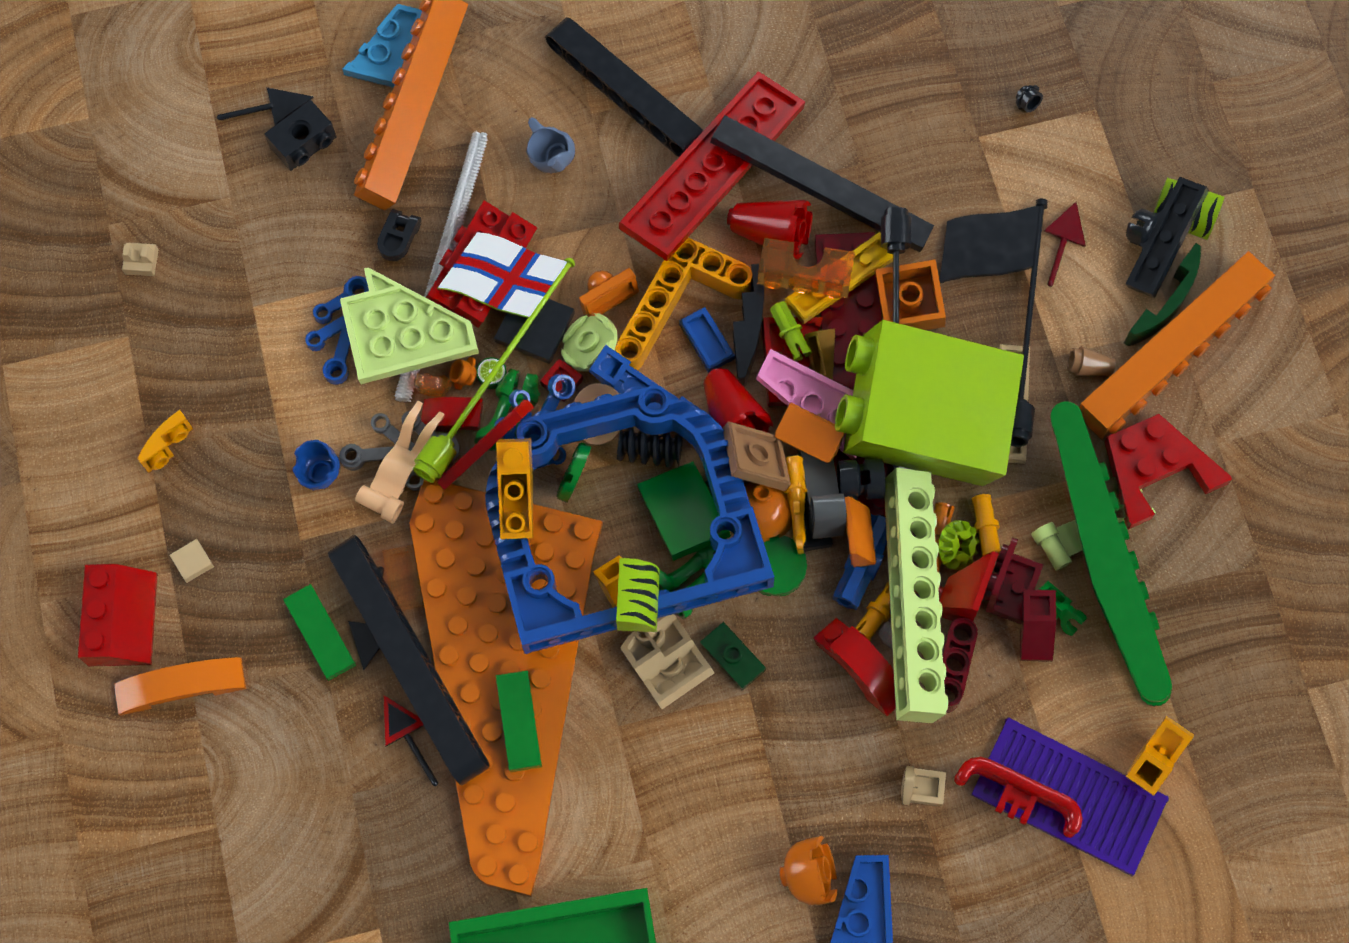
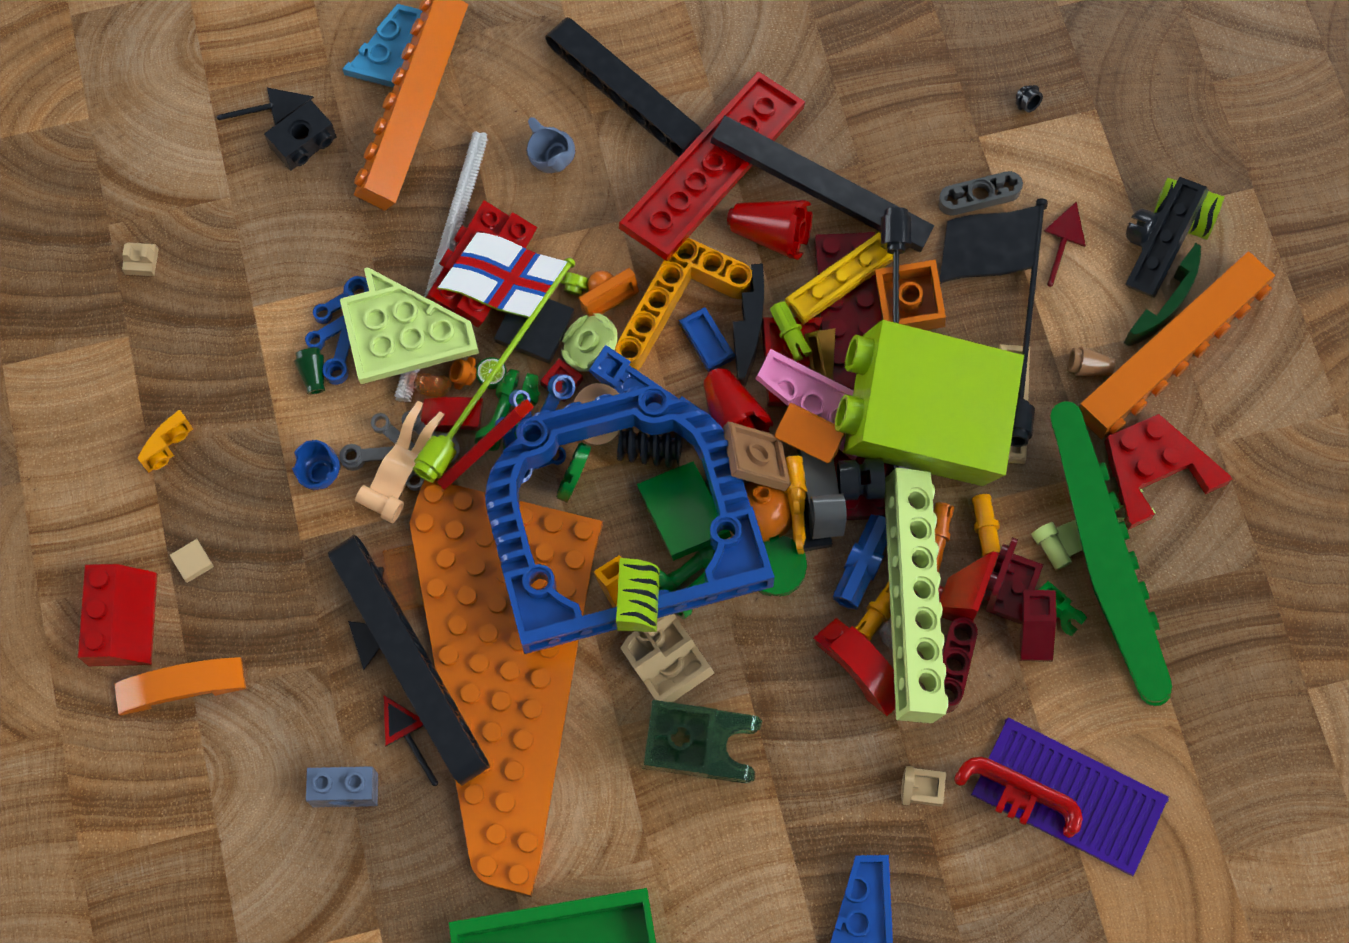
green tile [283,584,356,681] -> none
black plate [377,209,421,261] -> none
light orange slope [496,438,533,539] -> none
green tile [496,670,542,772] -> none
dark green plate [700,621,766,691] -> none
clear orange arch [758,238,855,299] -> none
orange cylinder [780,836,837,905] -> none
orange slope [845,496,876,567] -> none
lime gear [938,520,980,570] -> none
light orange brick [1126,716,1194,796] -> none
none -> dark green cone [294,348,325,395]
none -> sand blue brick [306,766,378,807]
none -> lime plate [560,272,588,296]
none -> clear green brick [642,700,762,784]
none -> dark grey beam [938,171,1023,216]

